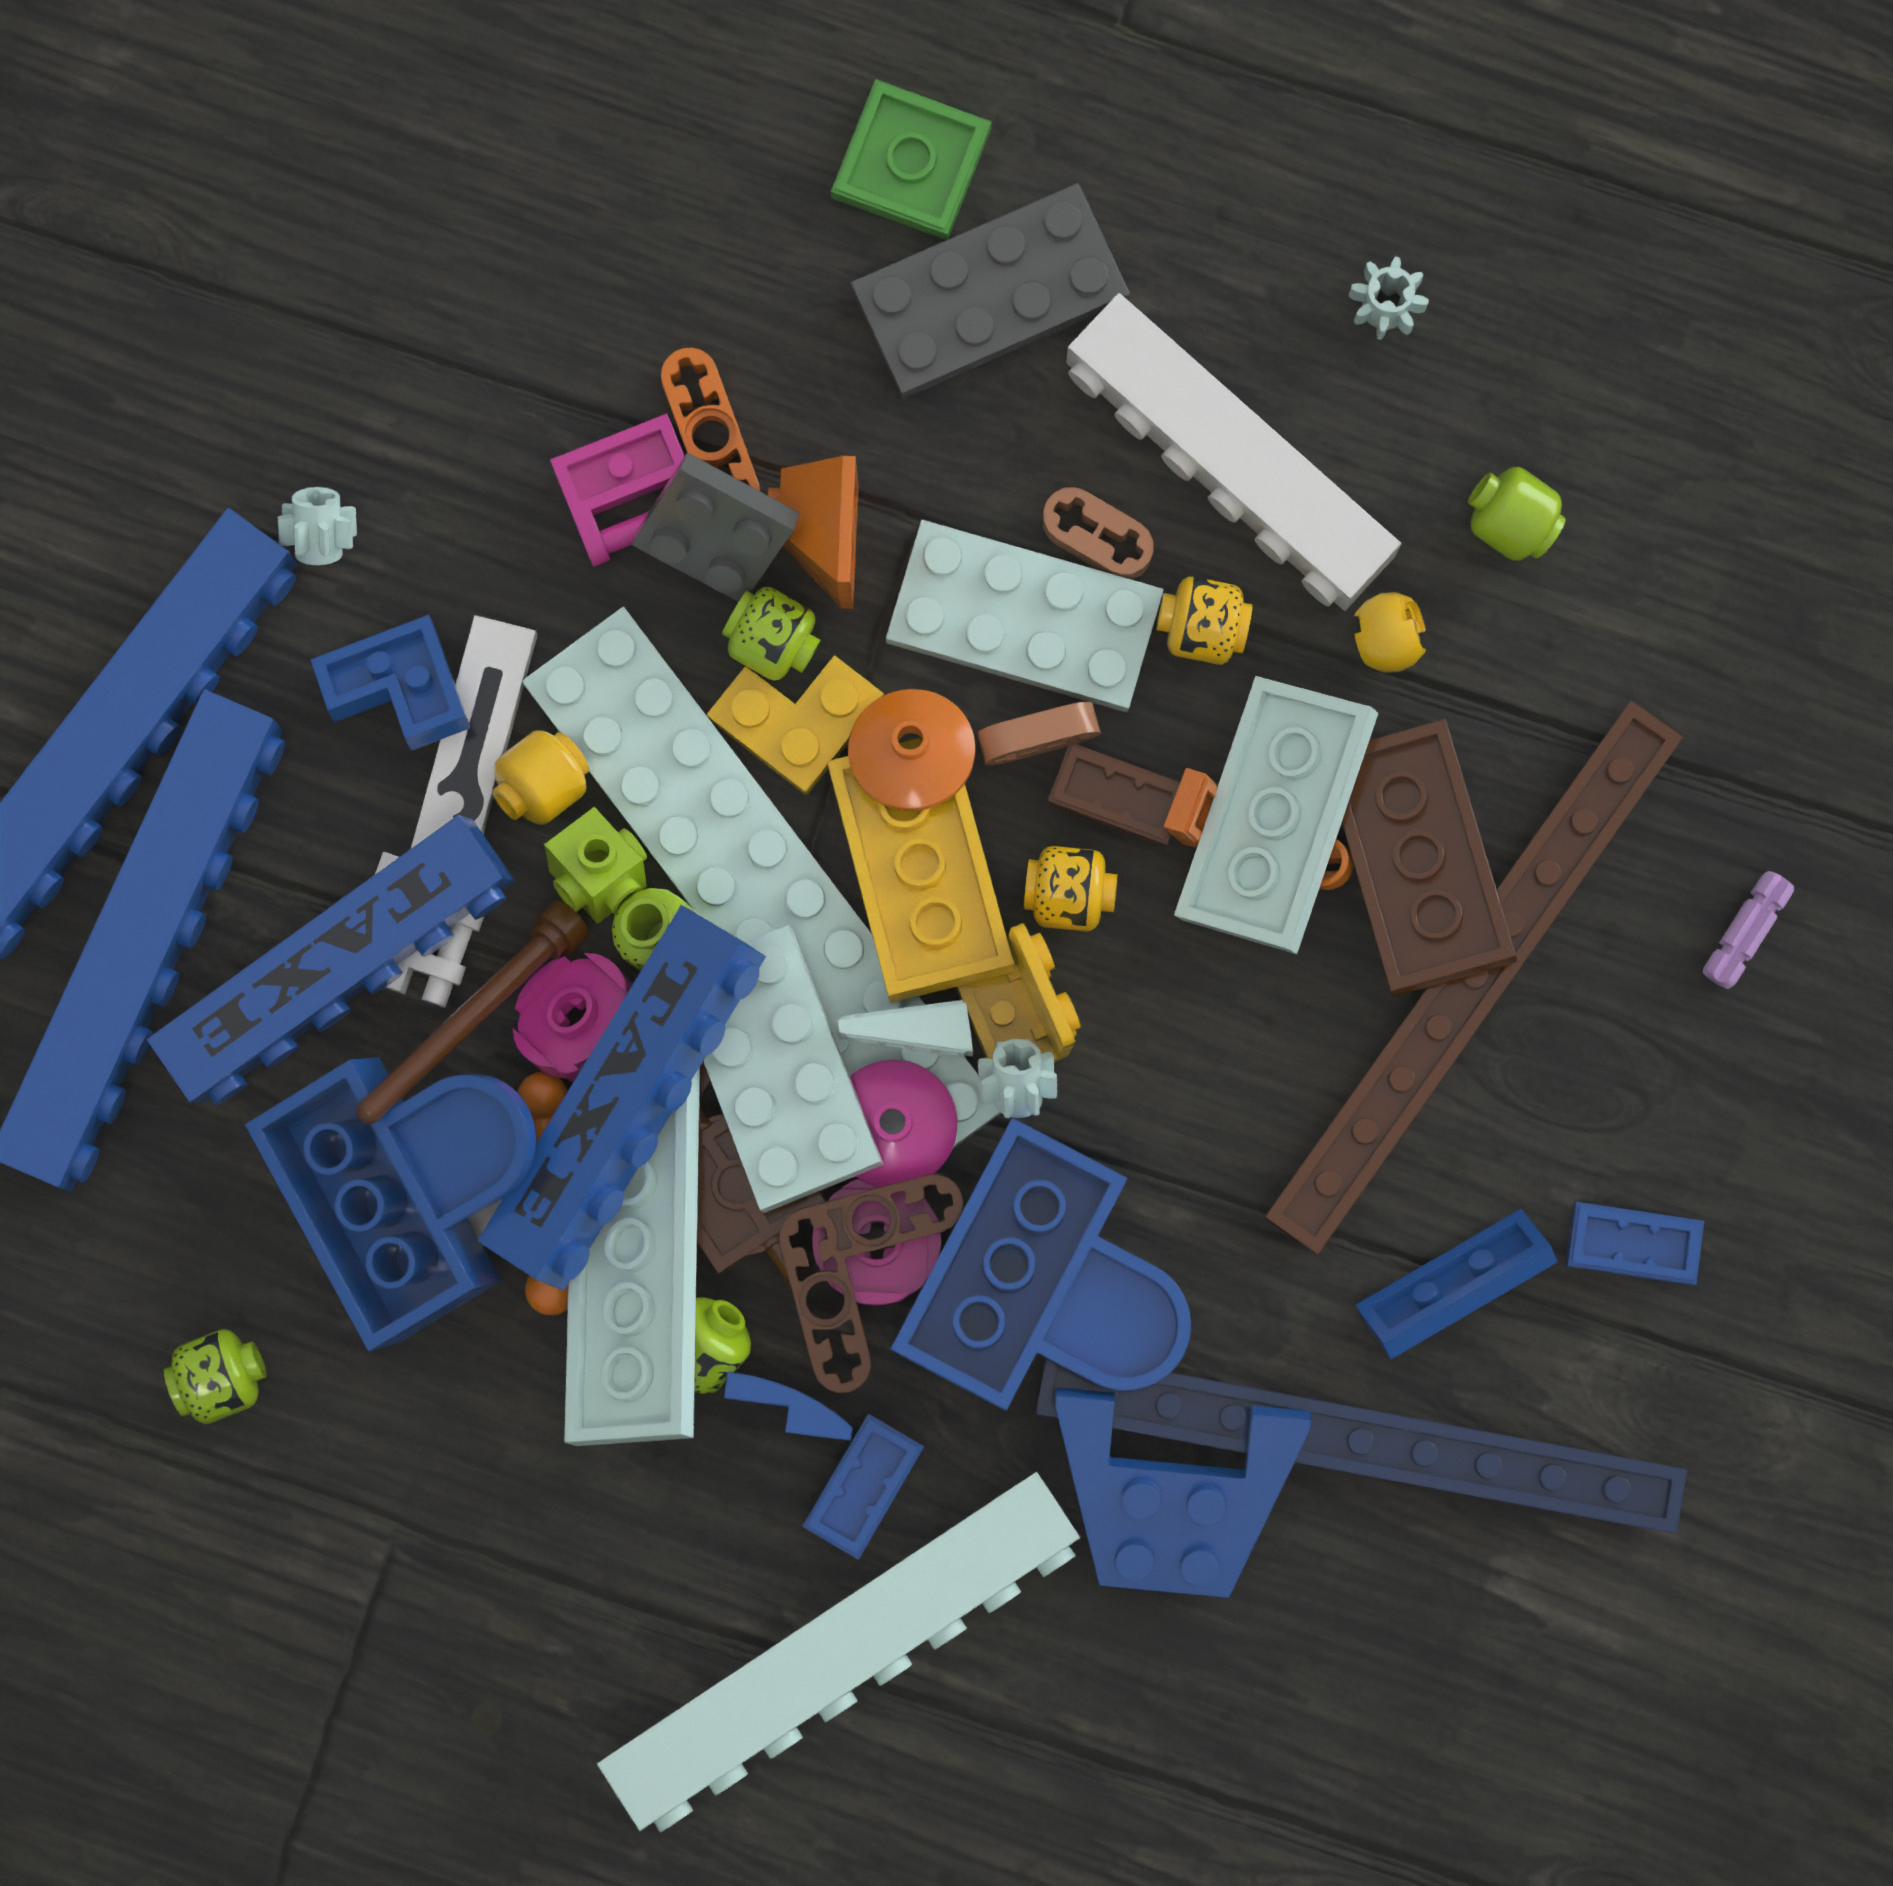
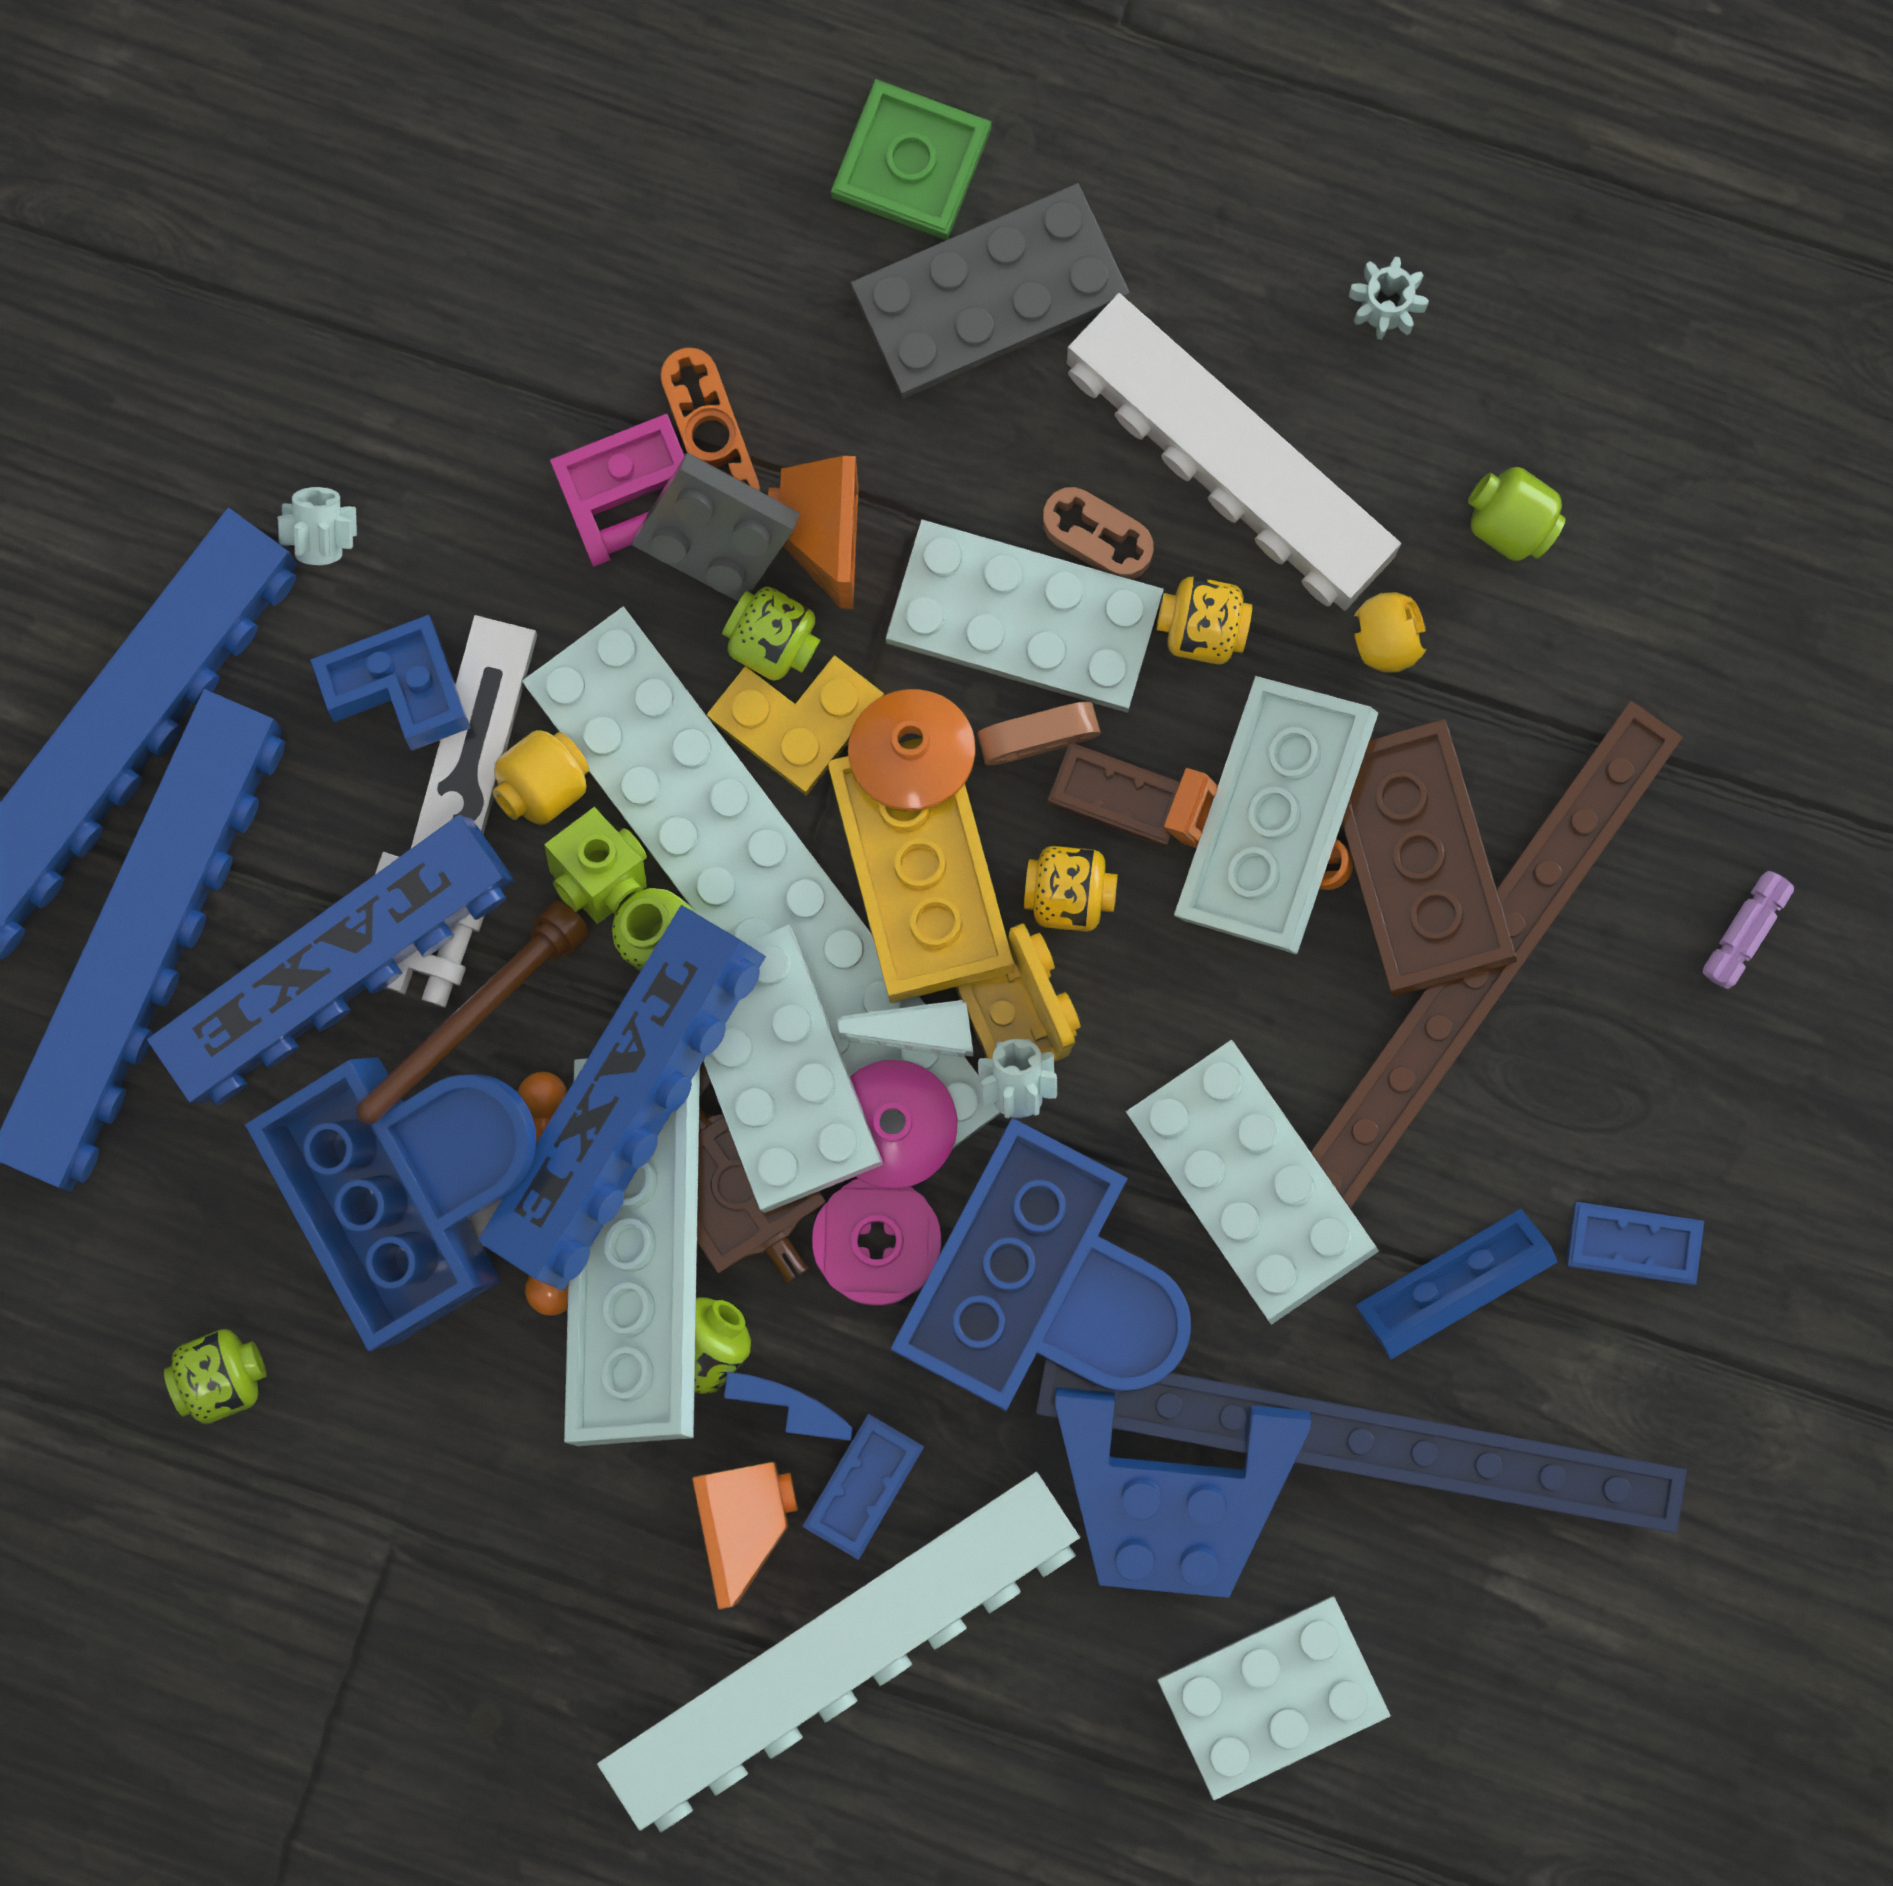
dark pink plate [513,953,633,1083] -> none
reddish brown beam [779,1174,963,1393] -> none
none -> orange slope [693,1462,798,1609]
none -> light aqua plate [1126,1040,1379,1325]
none -> light aqua plate [1157,1596,1391,1800]

